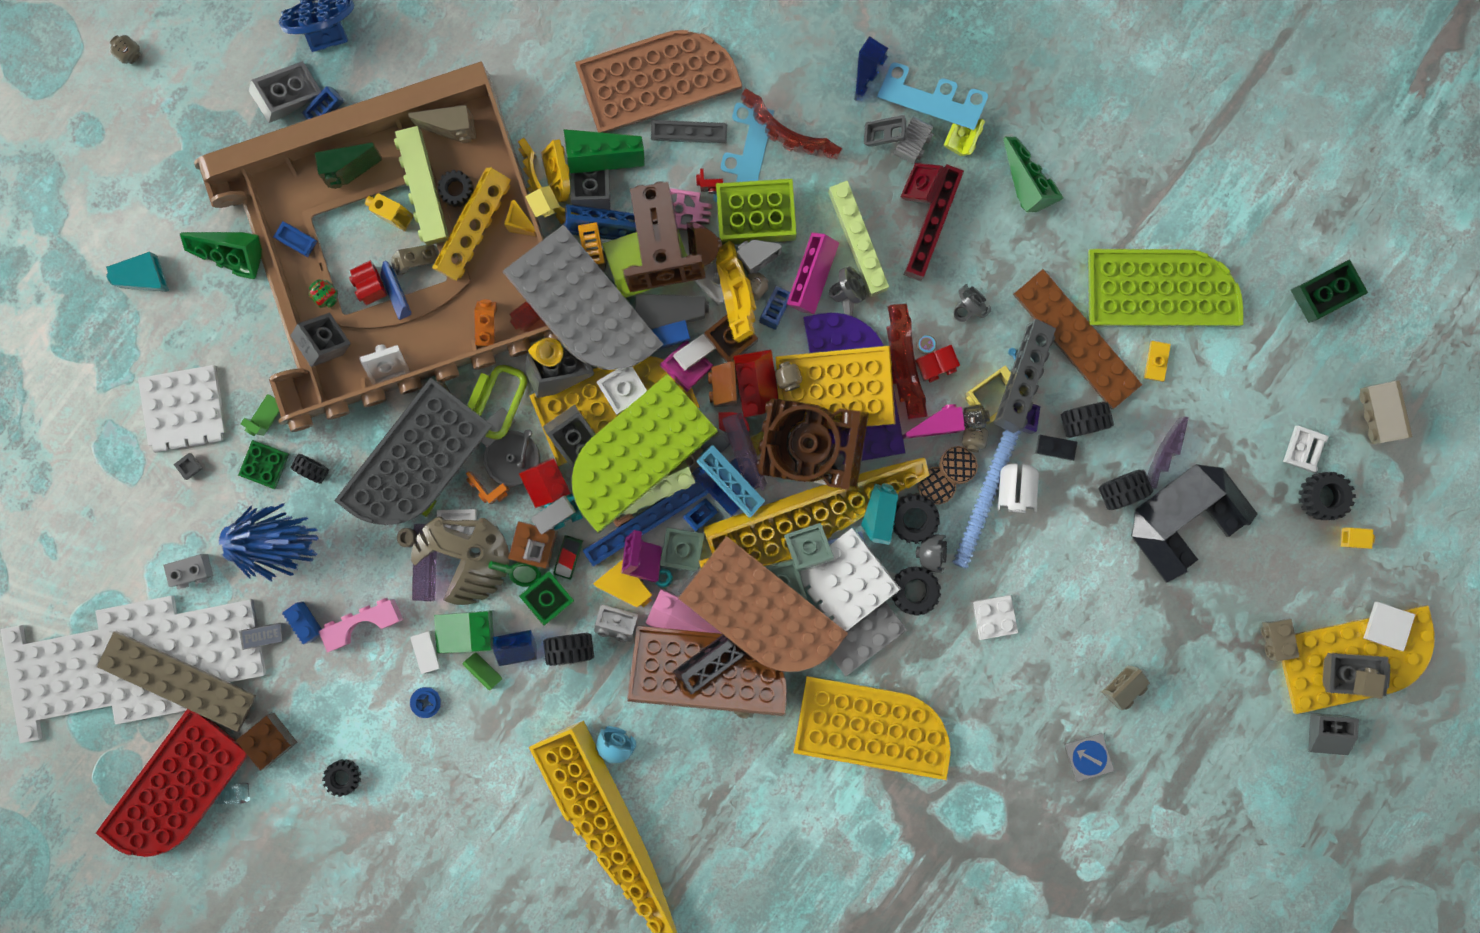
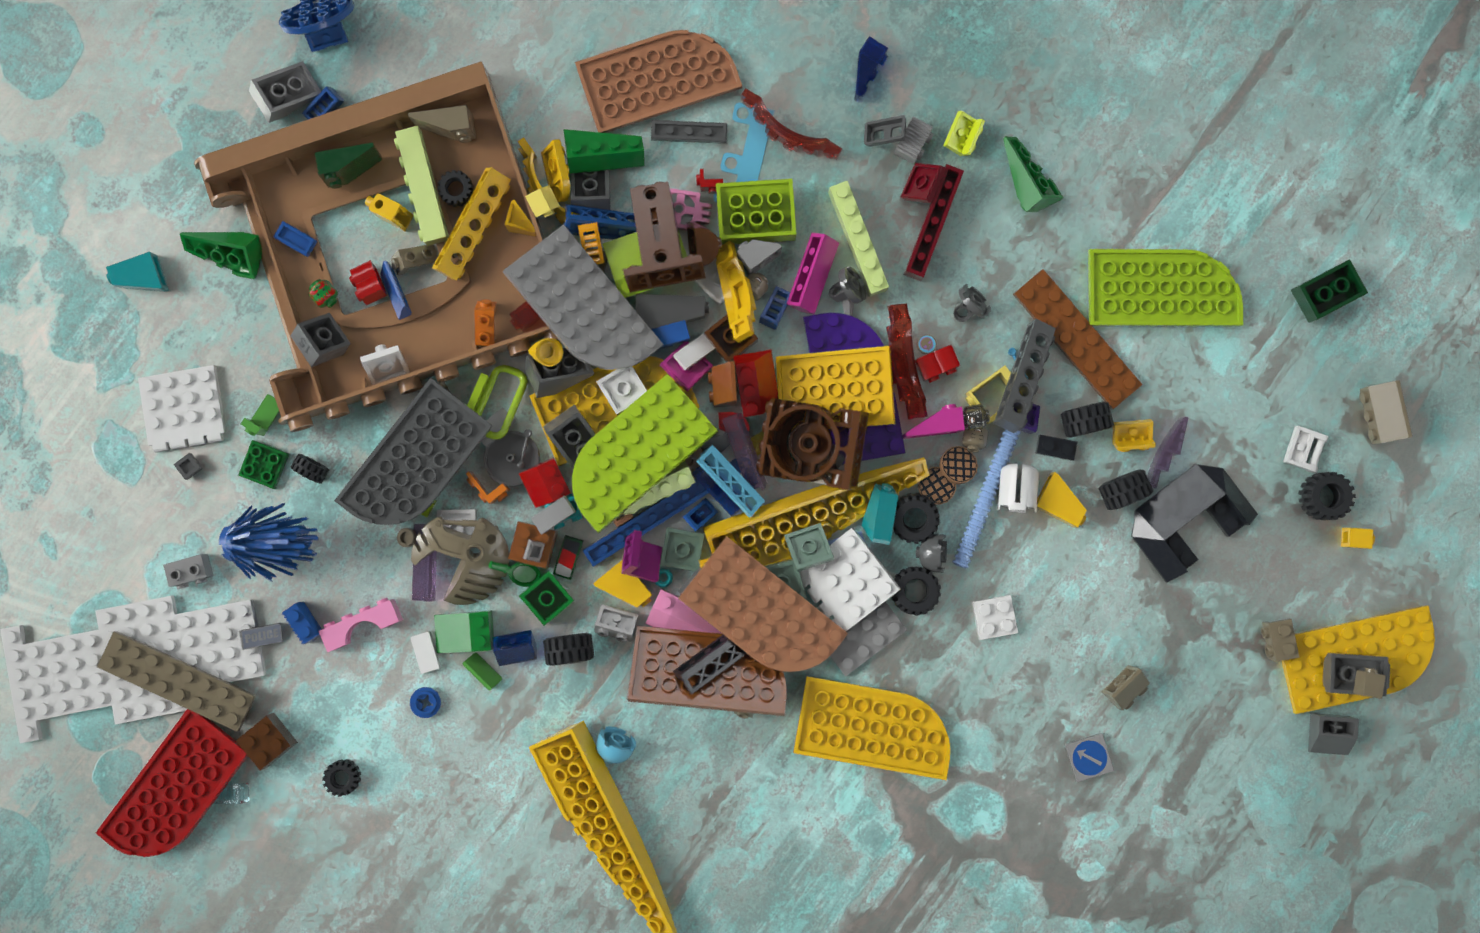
dark tan head [110,35,141,64] -> none
dark tan head [775,362,803,392] -> none
medium azure piece [877,62,988,130] -> none
yellow plate [1144,341,1171,382] -> none
white tile [1364,602,1415,651] -> none
none -> yellow slope [1037,472,1087,528]
none -> yellow bracket [1112,419,1156,452]

